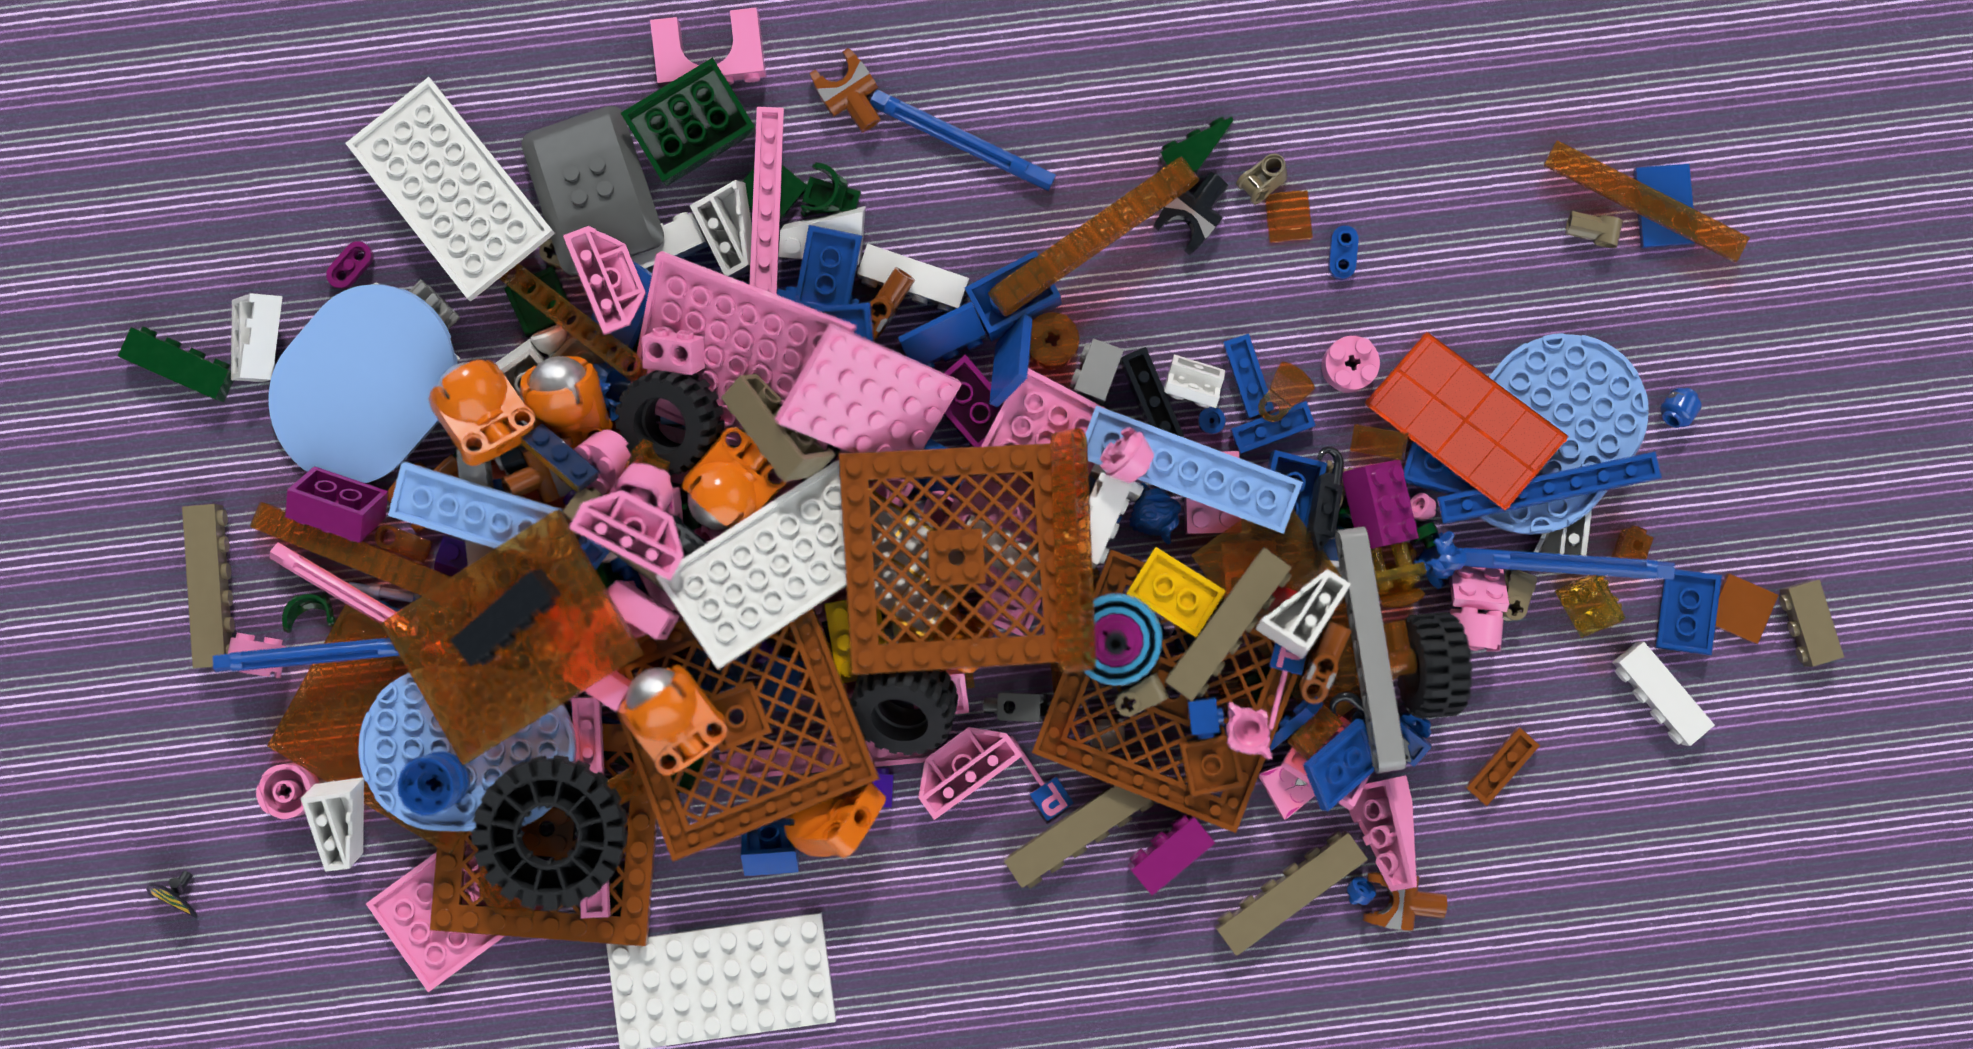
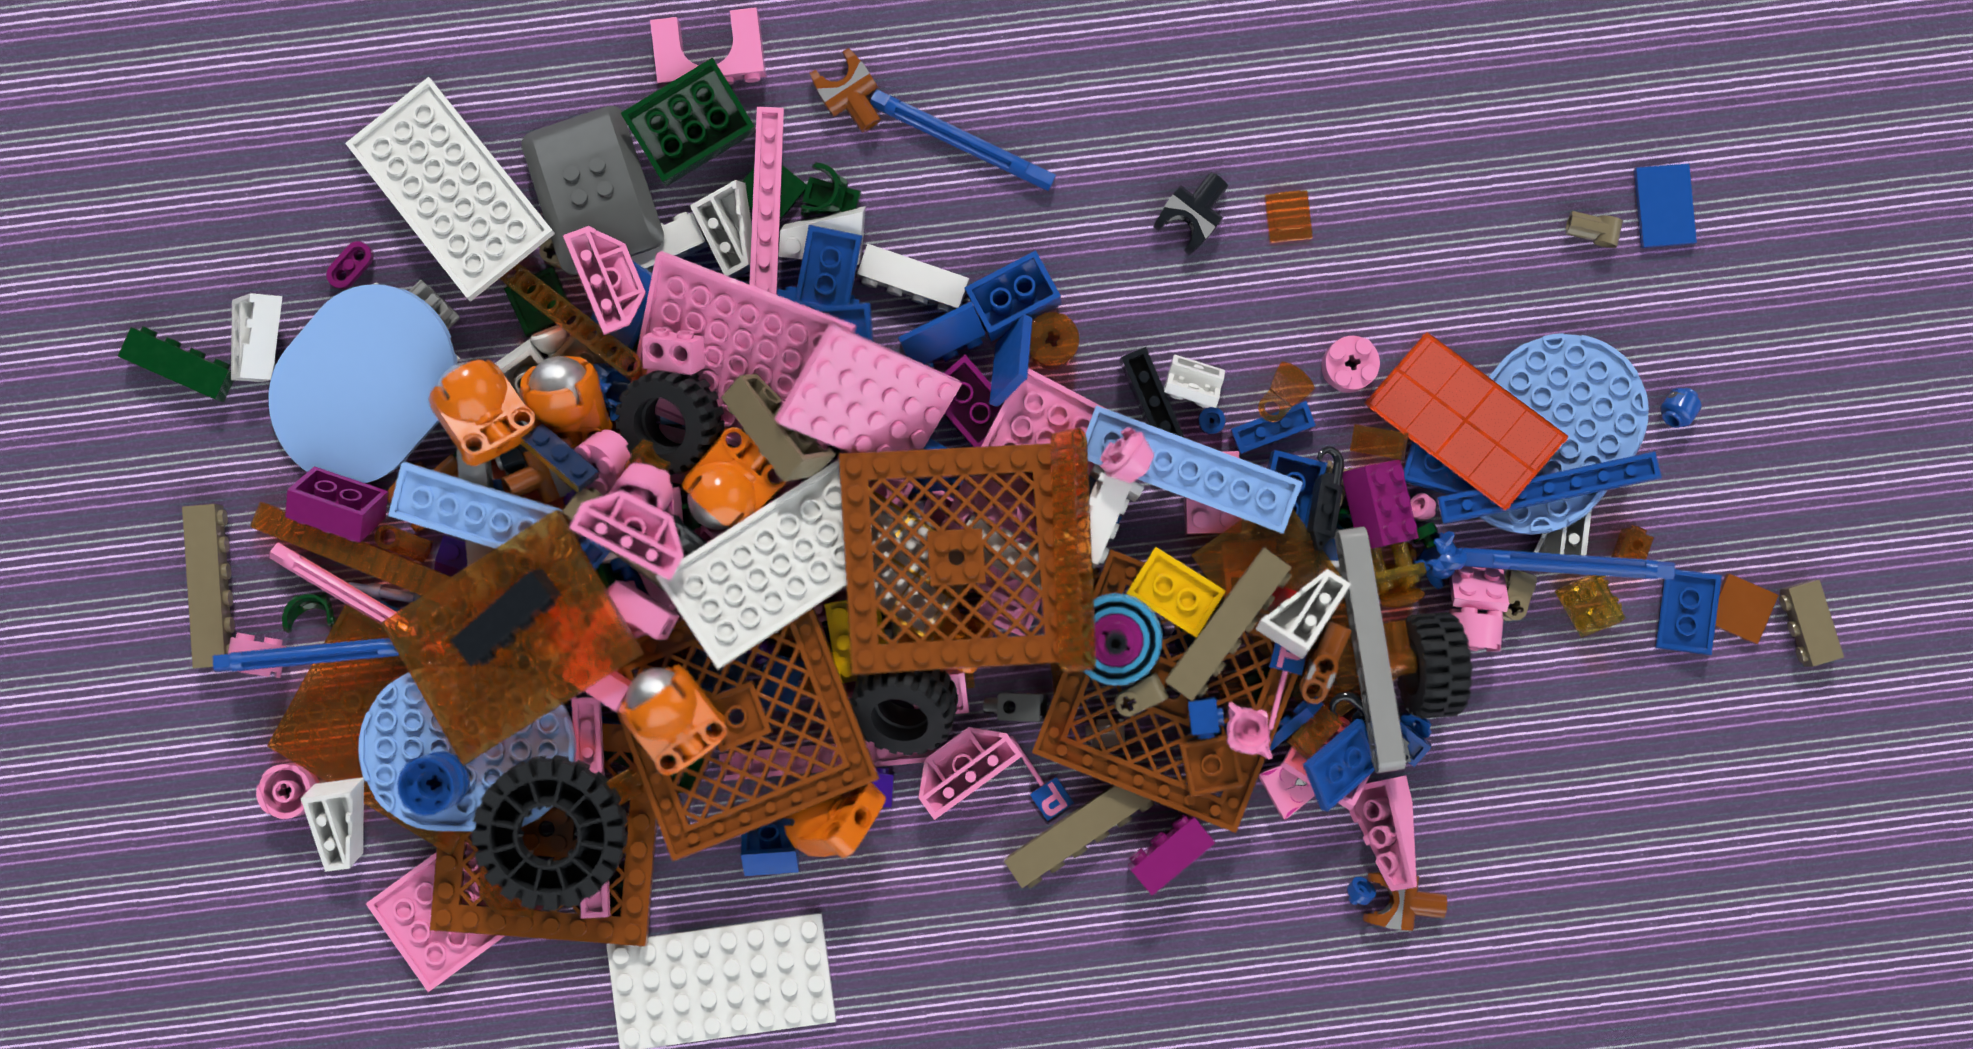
black shield [146,870,198,918] -> none
dark orange connector [869,267,915,340] -> none
clear orange beam [988,157,1199,316] -> none
light grey brick [1070,338,1124,406] -> none
blue hair [1129,482,1181,544] -> none
dark green slope [1158,117,1234,186] -> none
dark tan brick [1214,831,1368,956] -> none
blue plate [1223,334,1275,419] -> none
dark tan piece [1236,154,1288,205] -> none
blue plate [1328,225,1359,280] -> none
dark orange plate [1464,727,1540,806] -> none
clear orange plate [1543,140,1750,263] -> none
white brick [1612,642,1715,746] -> none

